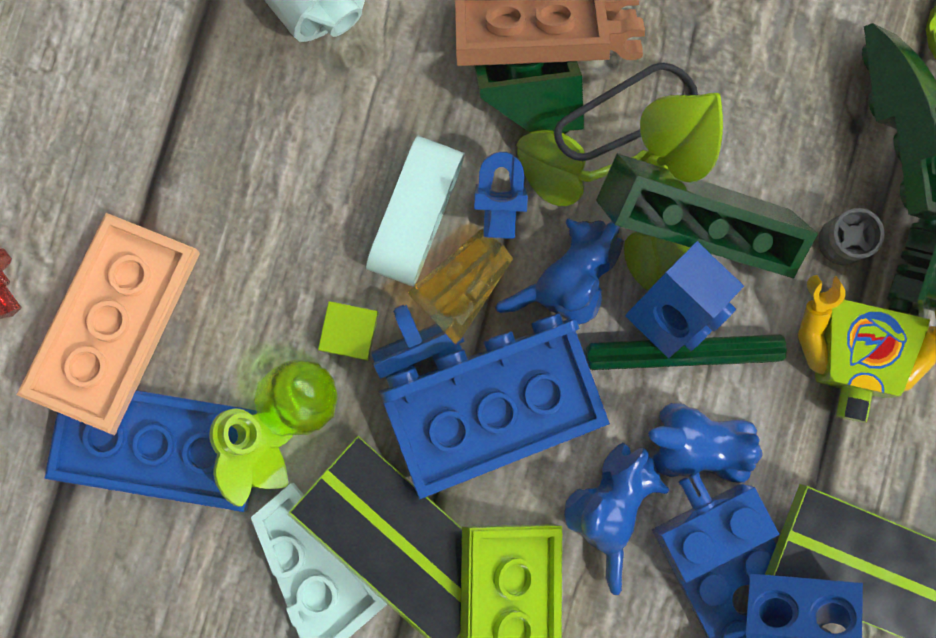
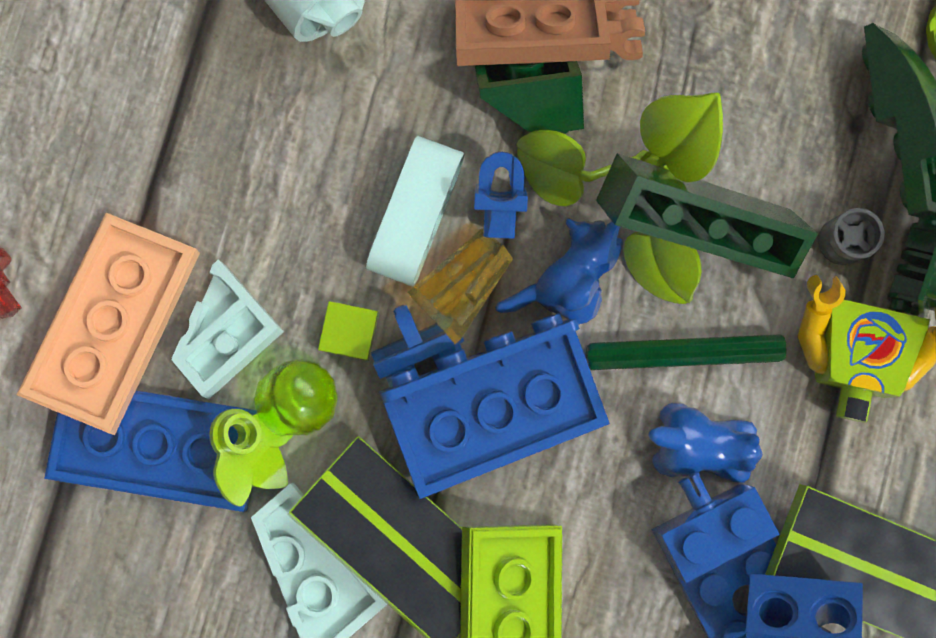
black piece [554,62,698,161] -> none
blue animal [564,443,669,595] -> none
blue brick [625,241,744,358] -> none
none -> light aqua wing [171,259,284,399]

